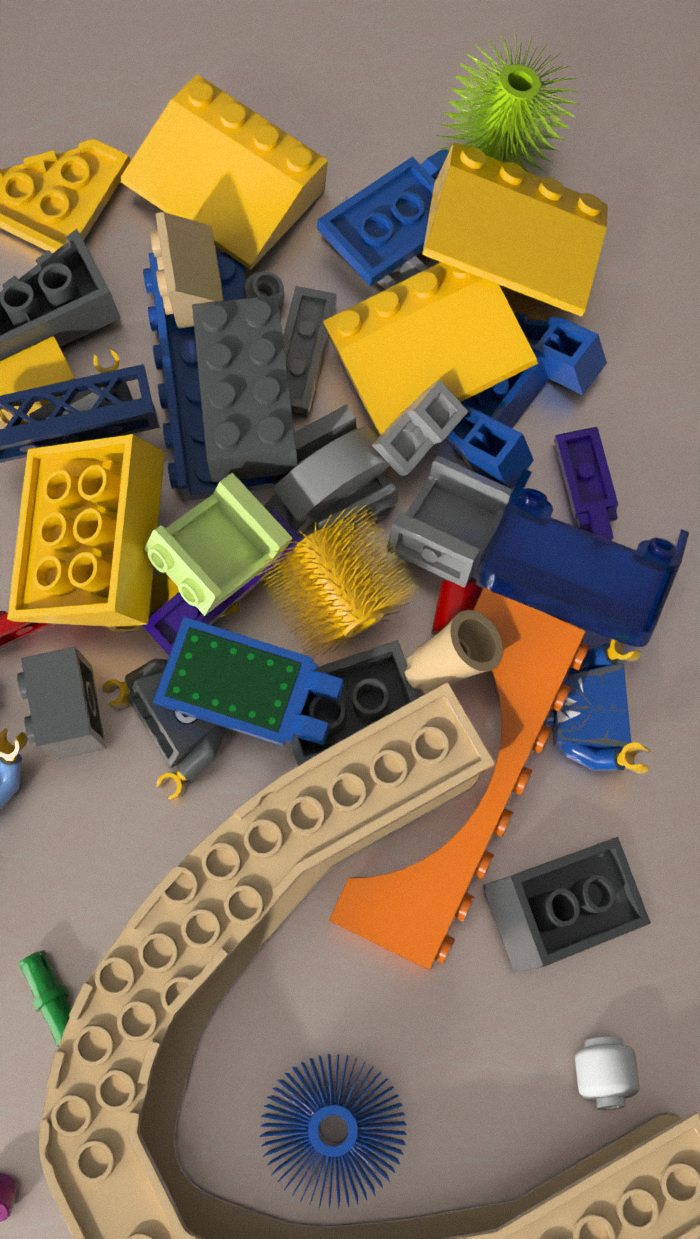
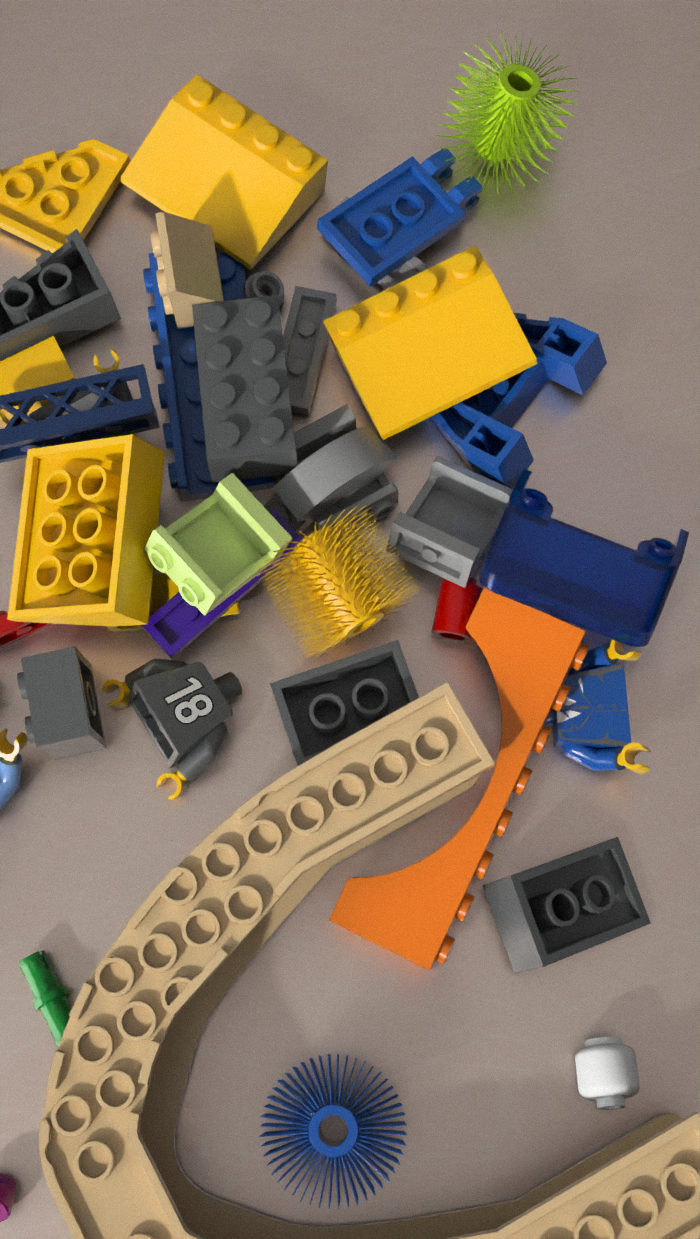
tile [153,617,344,747] -> none
light grey slope [372,380,468,476] -> none
tan plant [405,610,503,694] -> none
yellow slope [422,142,608,317] -> none
dark purple hinge [554,426,618,549] -> none

